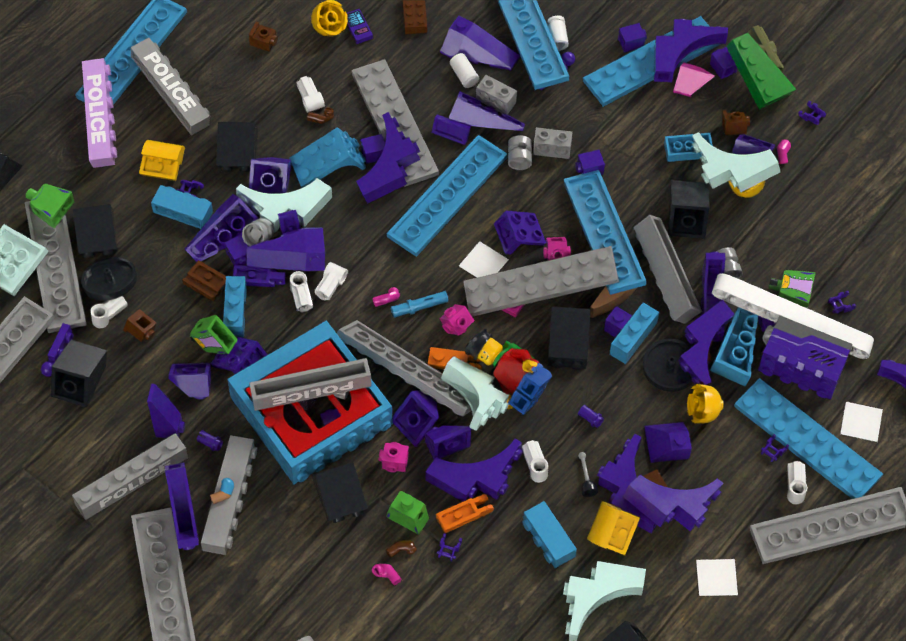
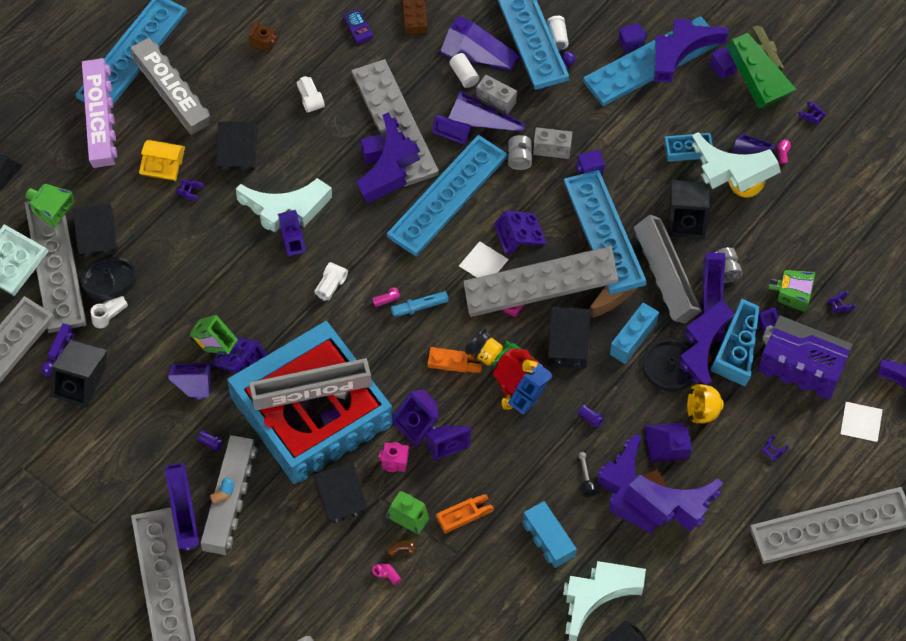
light grey brick [72,433,188,520] -> none
reddish brown brick [123,309,157,342] -> none
dark purple wedge [147,384,185,438] -> none
dark azure brick [151,185,213,229] -> none
reddish brown plate [182,260,226,302] -> none
dark purple wedge [185,194,258,262] -> none
dark azure arch [223,276,247,338] -> none
dark purple brick [224,235,248,266] -> none
dark purple hinge [233,265,286,287] -> none
light grey wheel [242,218,275,246] -> none
dark purple wedge [246,227,325,271] -> none
dark purple slope [249,157,291,194] -> none
dark azure bracket [290,127,366,188] -> none
white piece [290,271,313,312] -> none
reddish brown arm [307,107,334,124] -> none
yellow cylinder [311,0,348,36] -> none
light grey plate [337,320,472,416] -> none
dark purple arch [426,439,523,502] -> none
dark purple piece [437,533,462,562] -> none
dark pink brick [439,304,475,335] -> none
light aqua arch [441,356,509,430] -> none
white piece [522,440,548,483] -> none
dark pink brick [543,237,571,261] -> none
yellow brick [587,501,640,555] -> none
dark purple brick [604,306,632,338] -> none
slope [673,63,715,97] -> none
white sticker [696,559,738,596] -> none
white beam [712,274,874,359] -> none
reddish brown brick [722,110,750,136] -> none
dark azure plate [734,378,883,499] -> none
white piece [787,461,808,504] -> none

